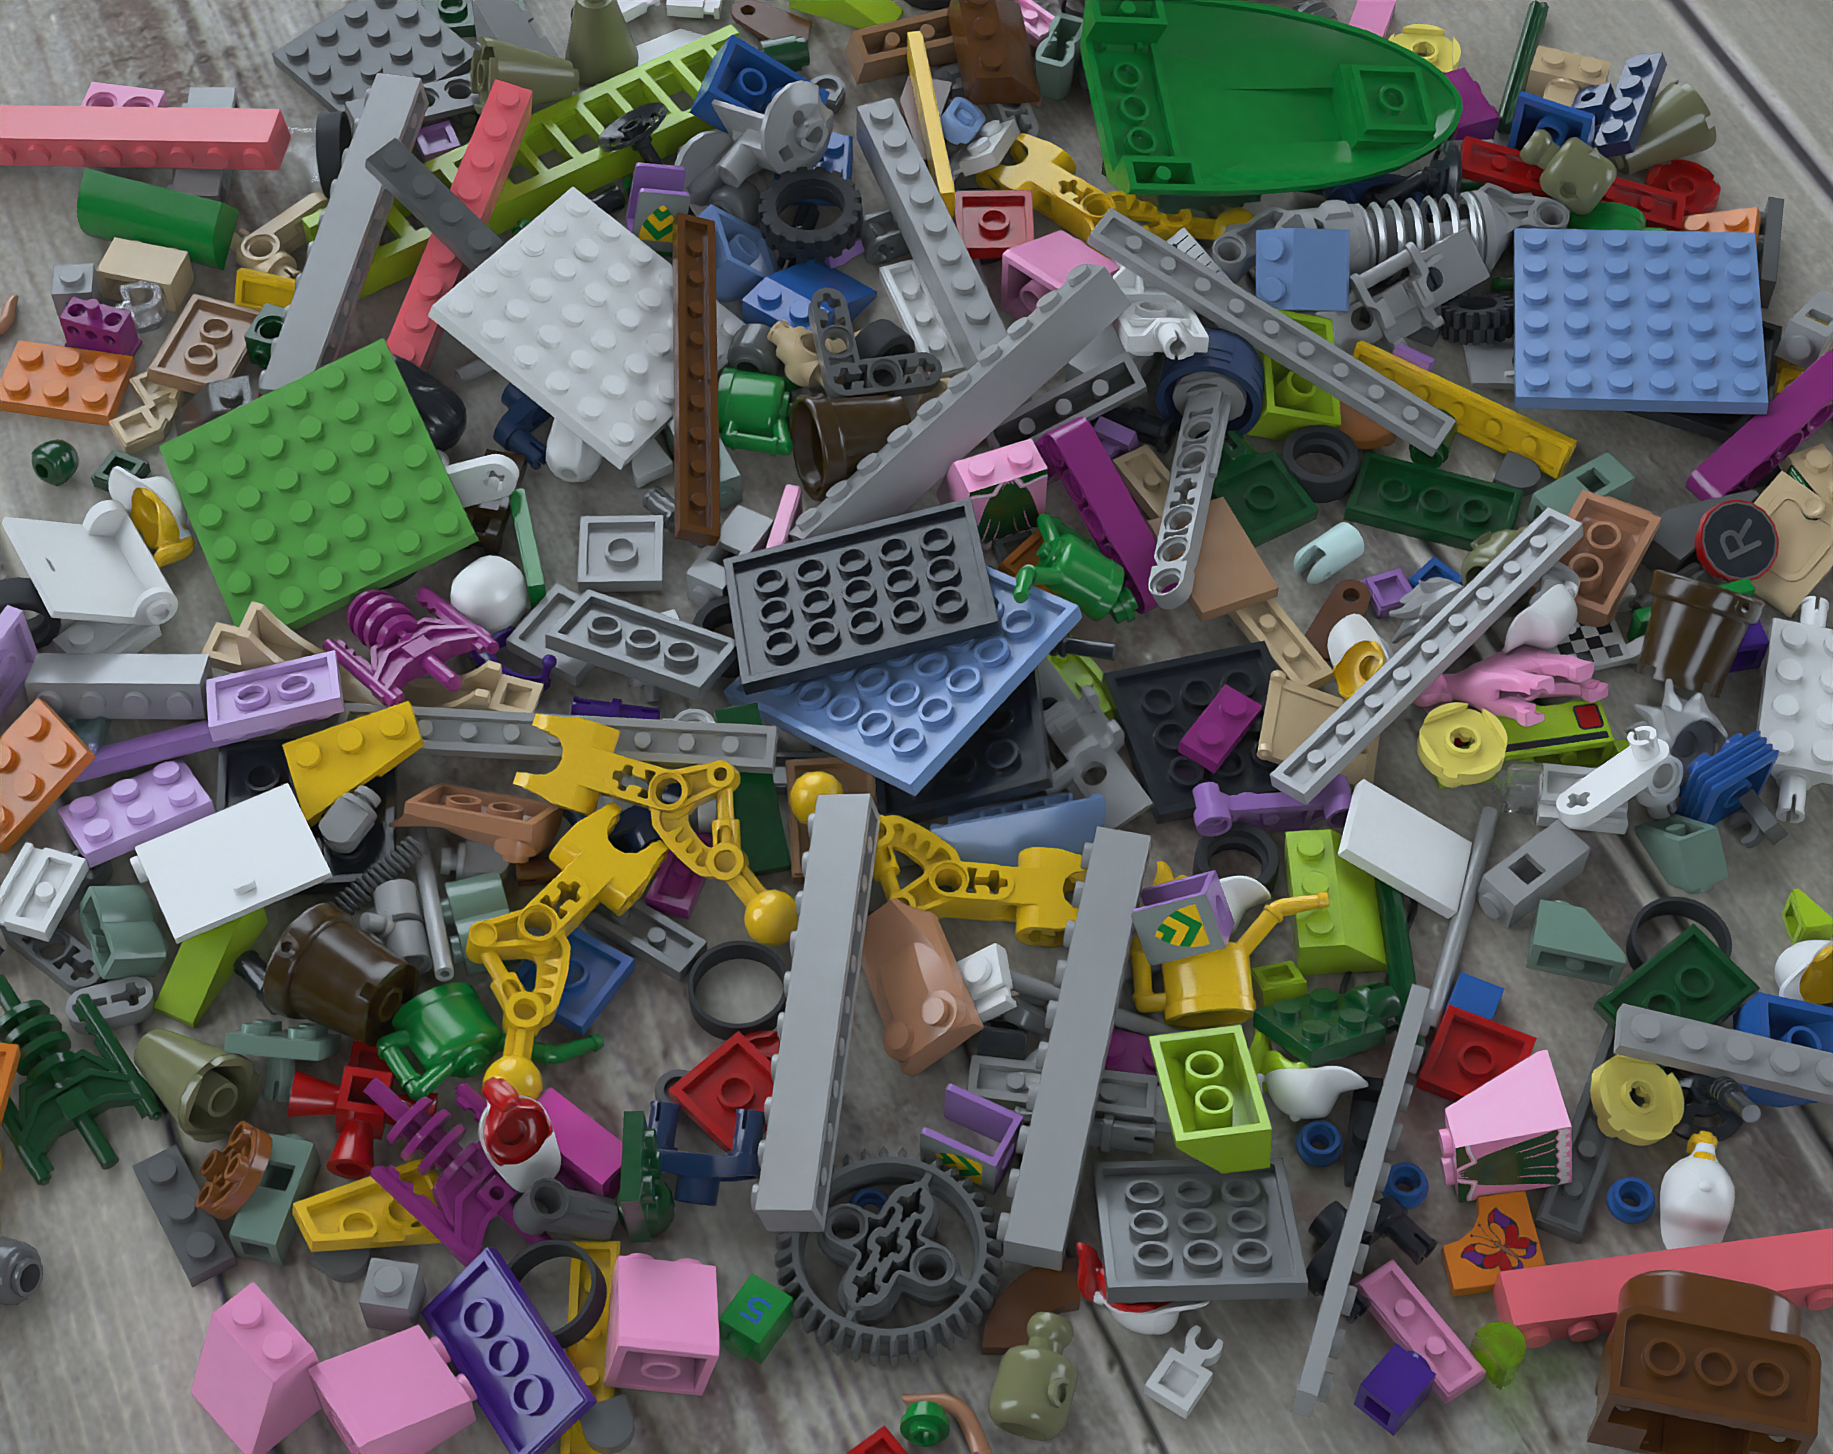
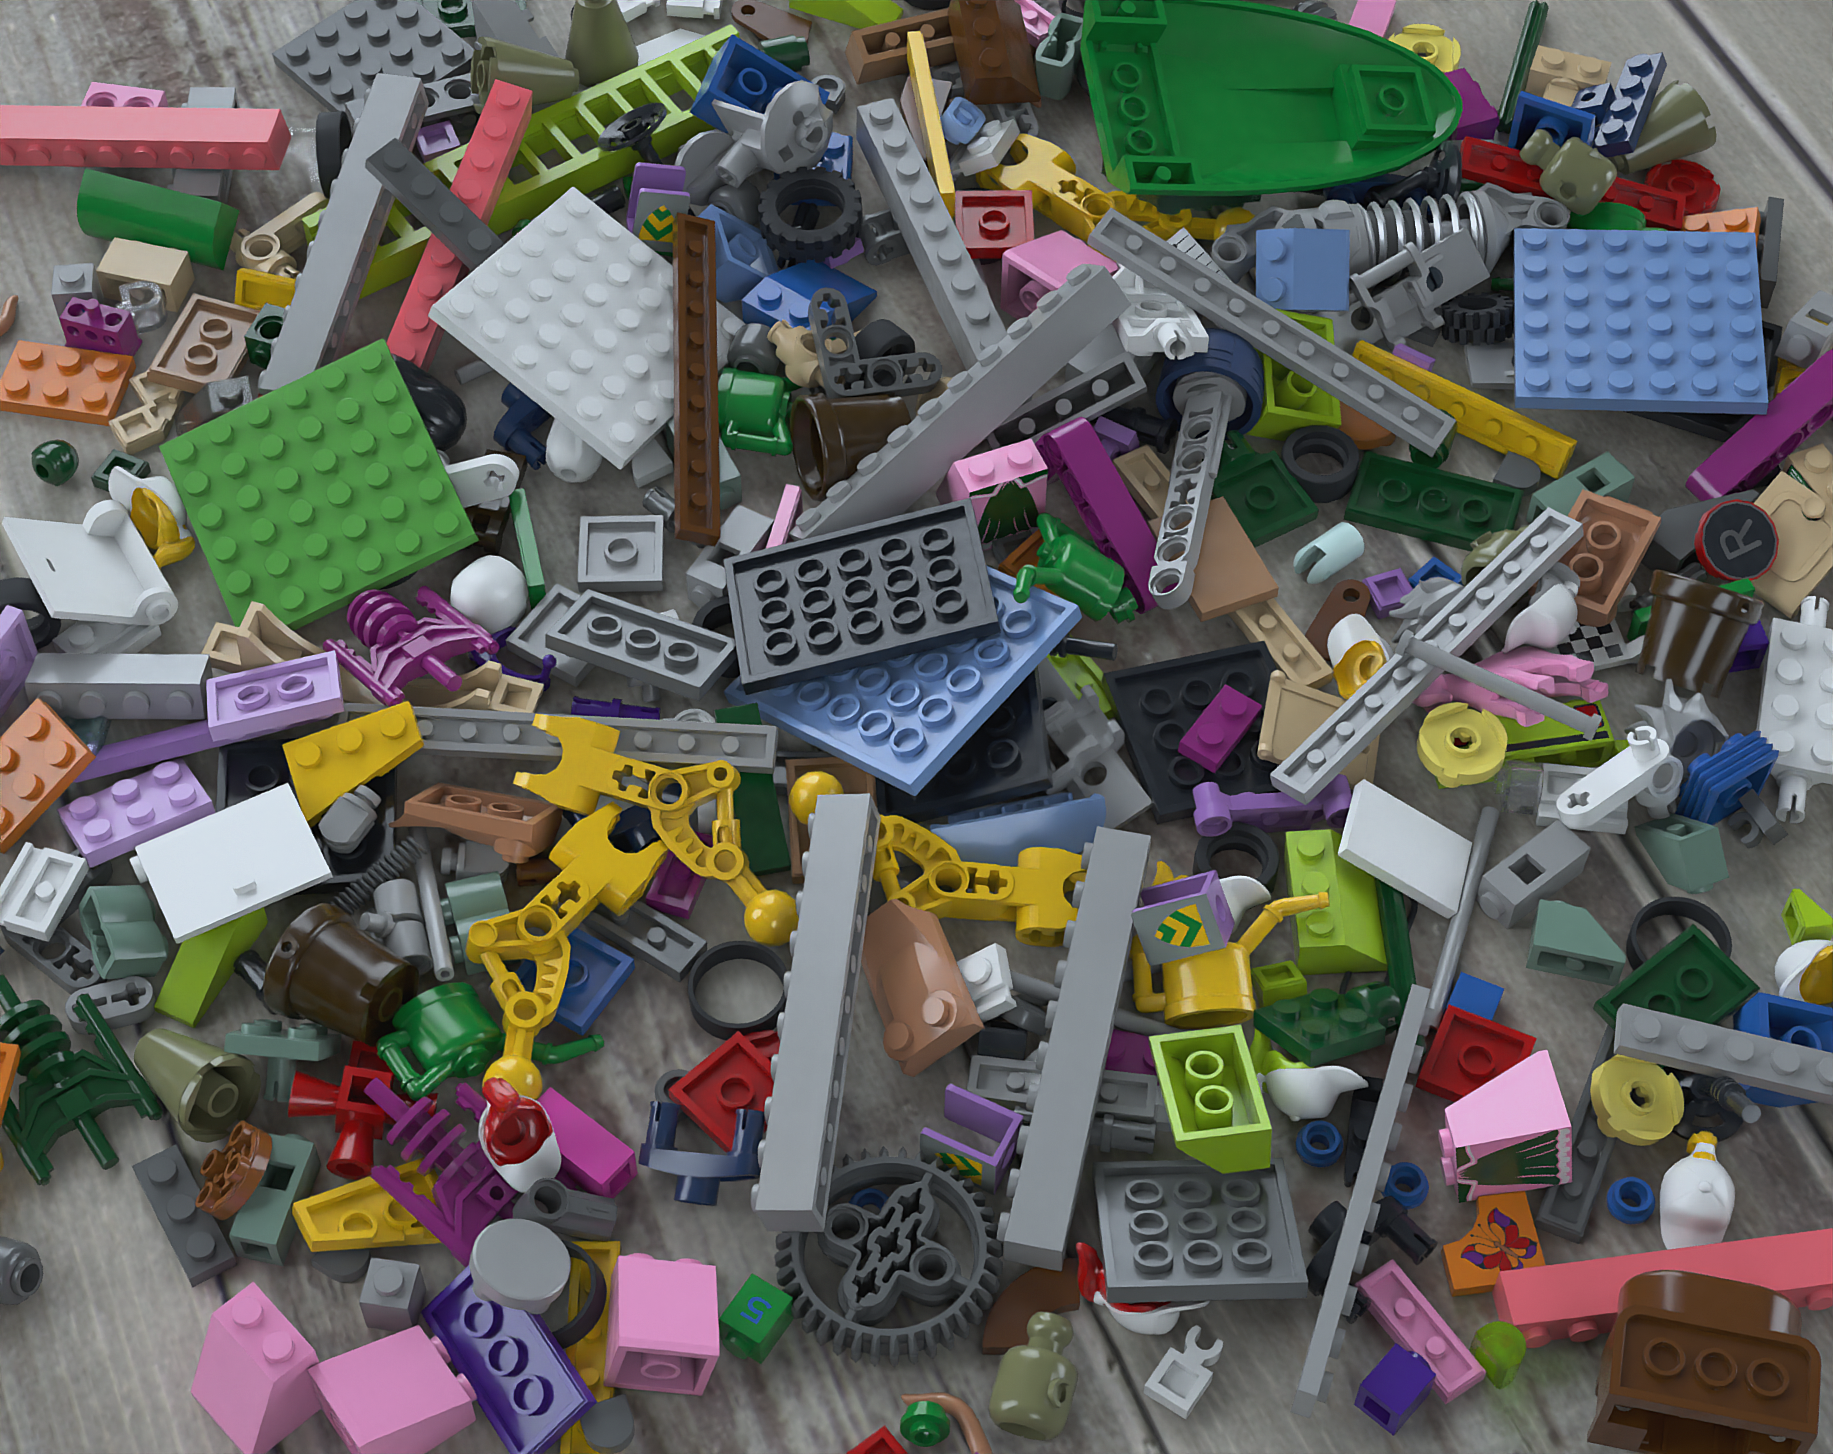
dark green plate [617,1111,675,1243] -> none
white tile [879,259,966,379] -> none
none -> light grey tile [469,1219,571,1314]
none -> light grey bar [1395,629,1602,741]

